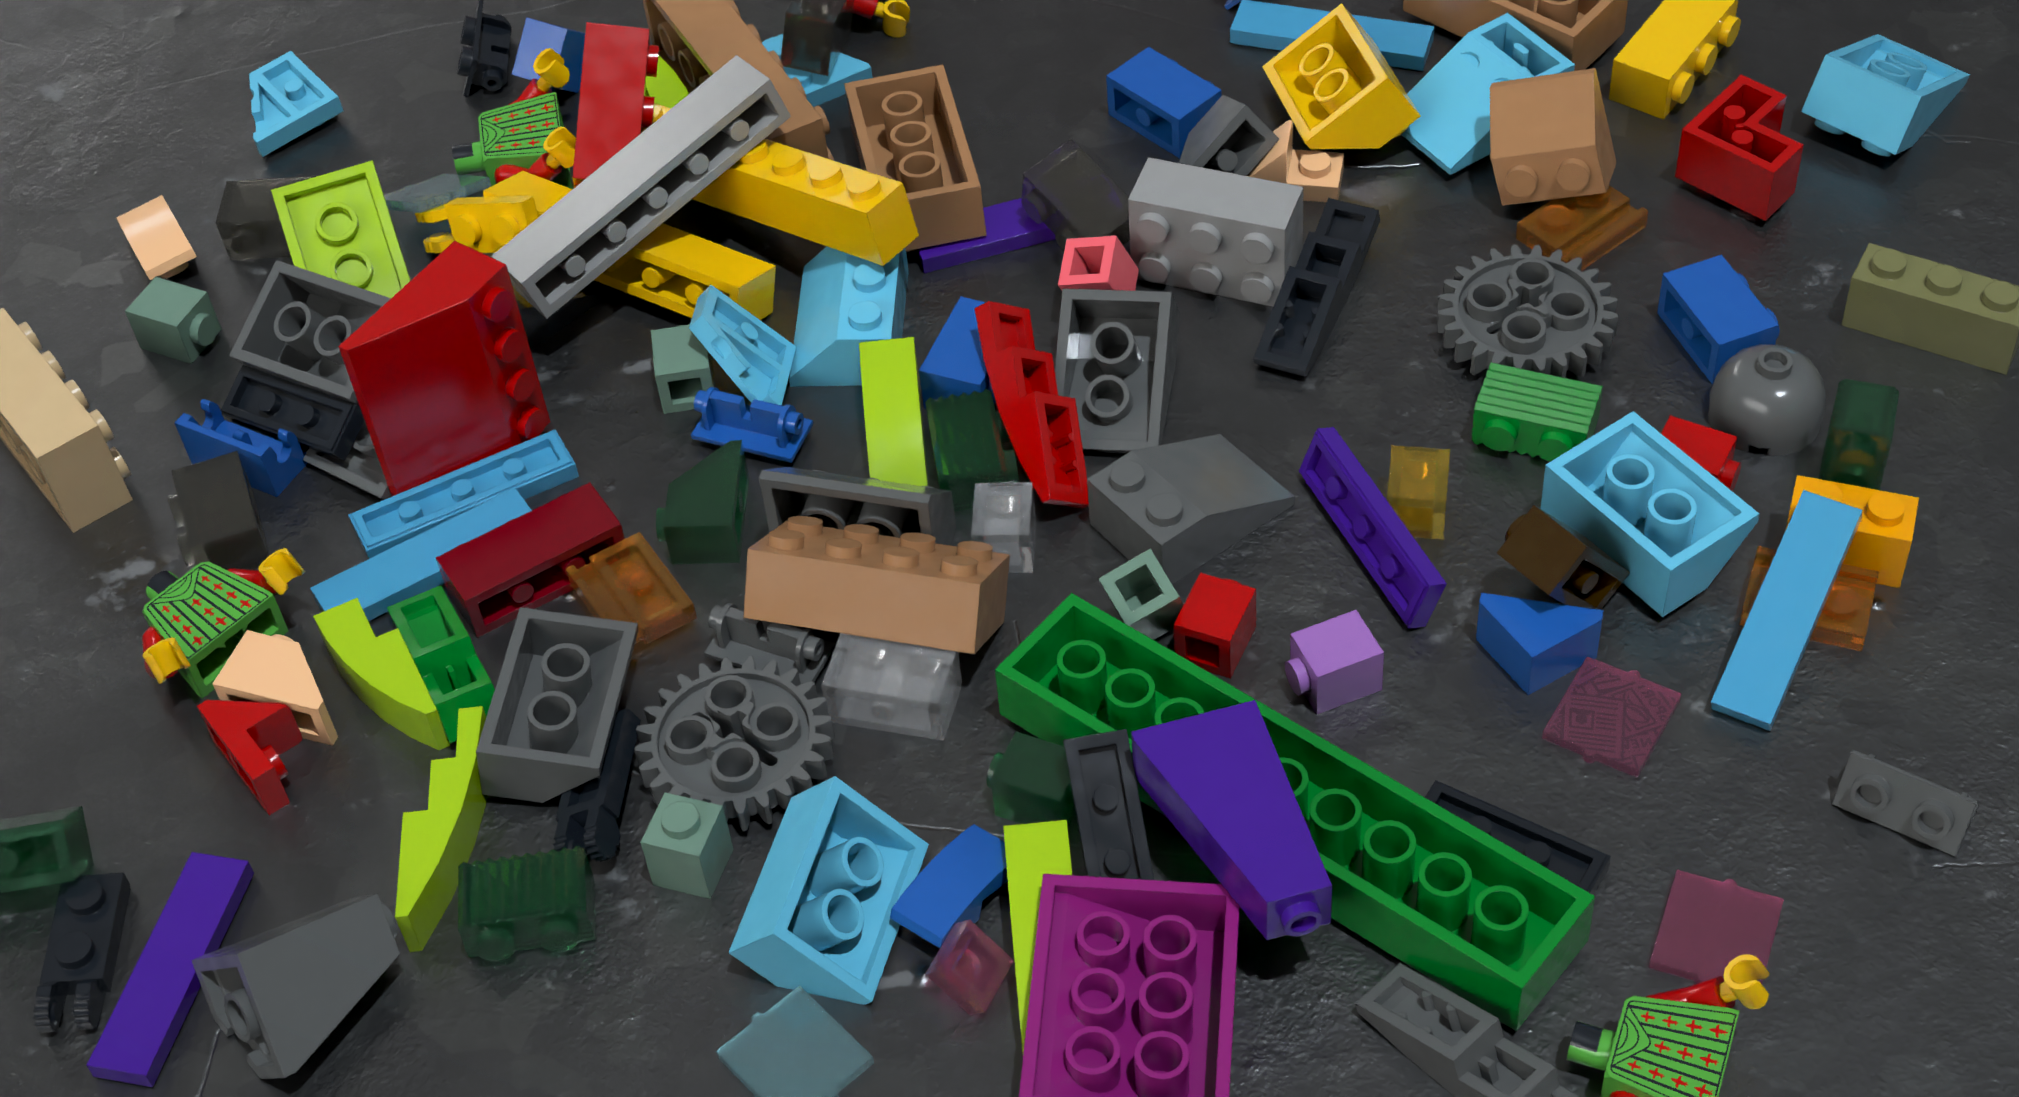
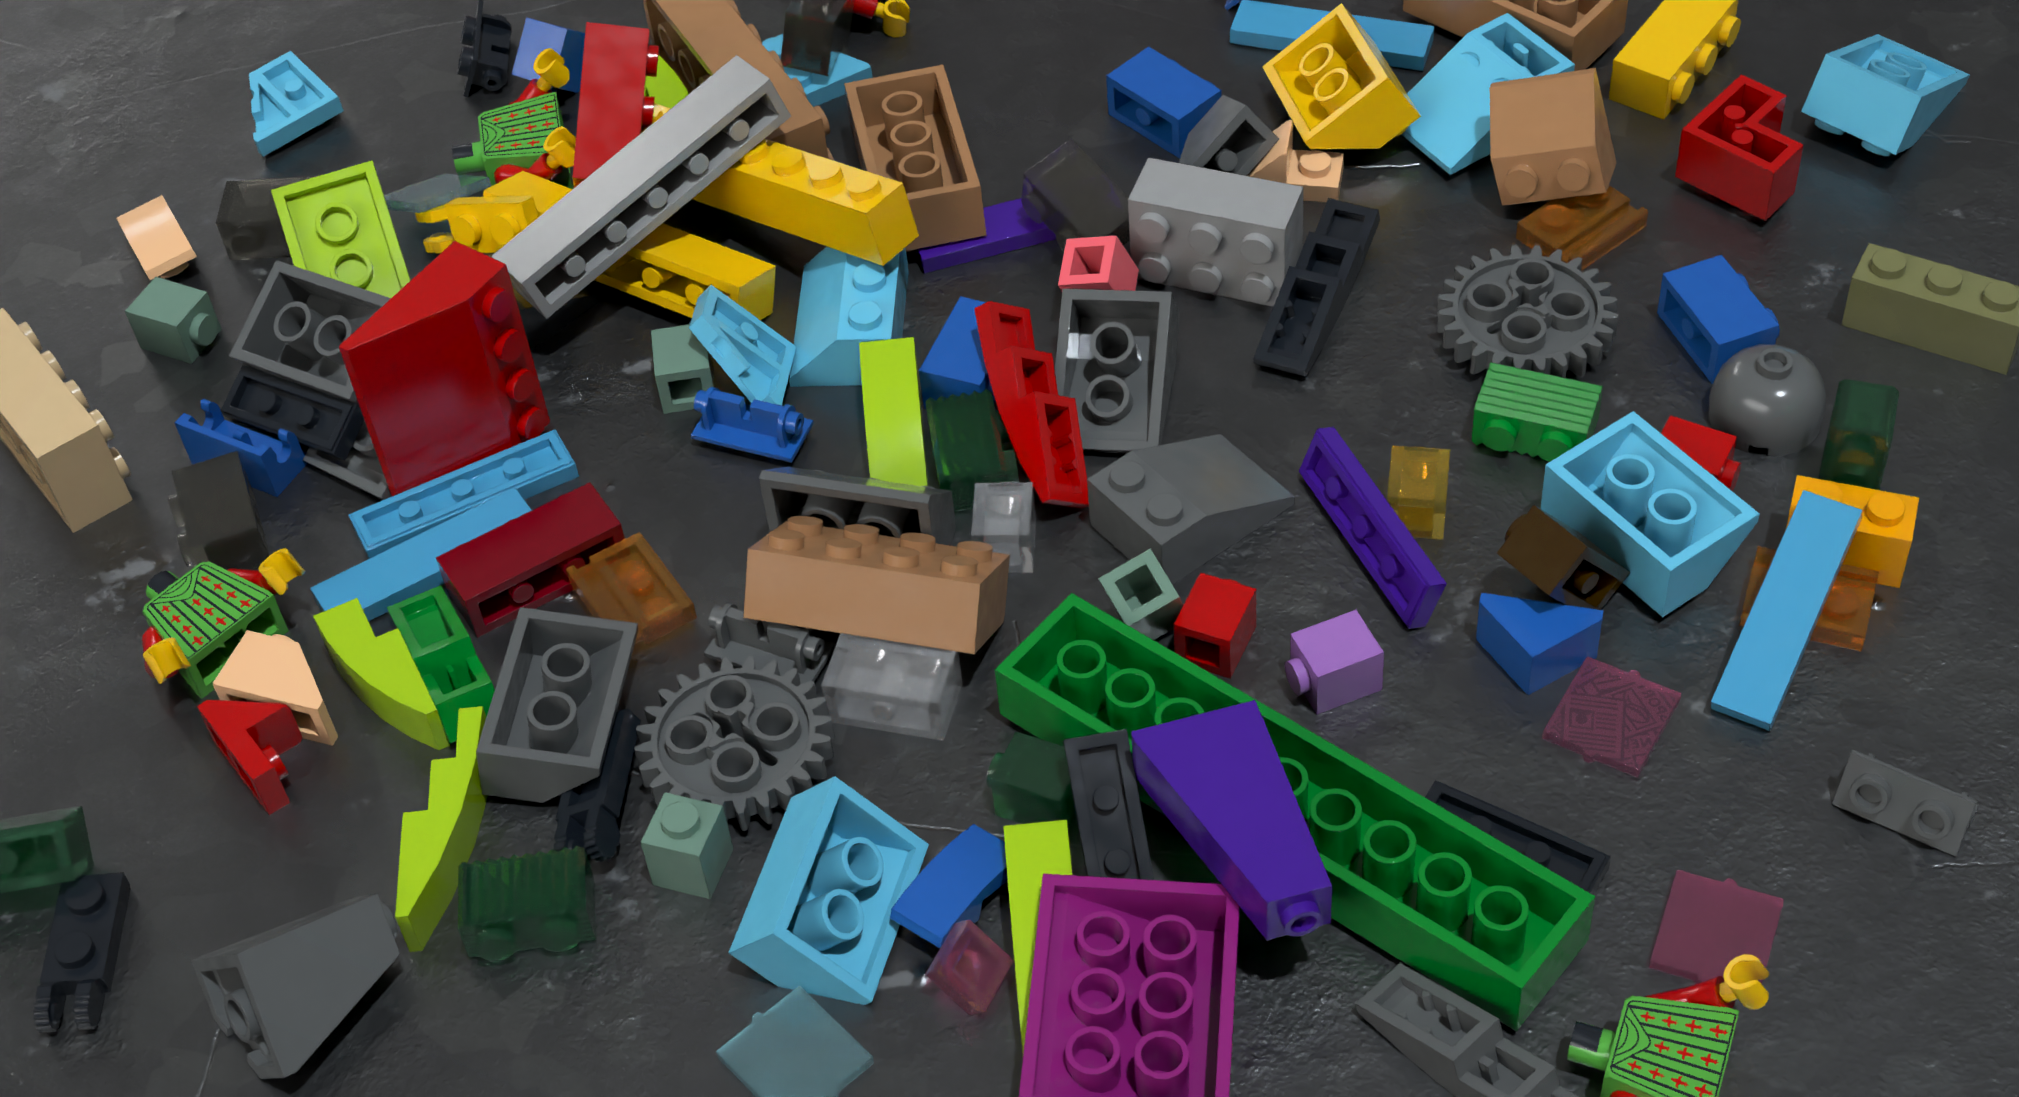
dark purple tile [86,852,254,1087] -> none
clear green slope [656,440,749,564] -> none

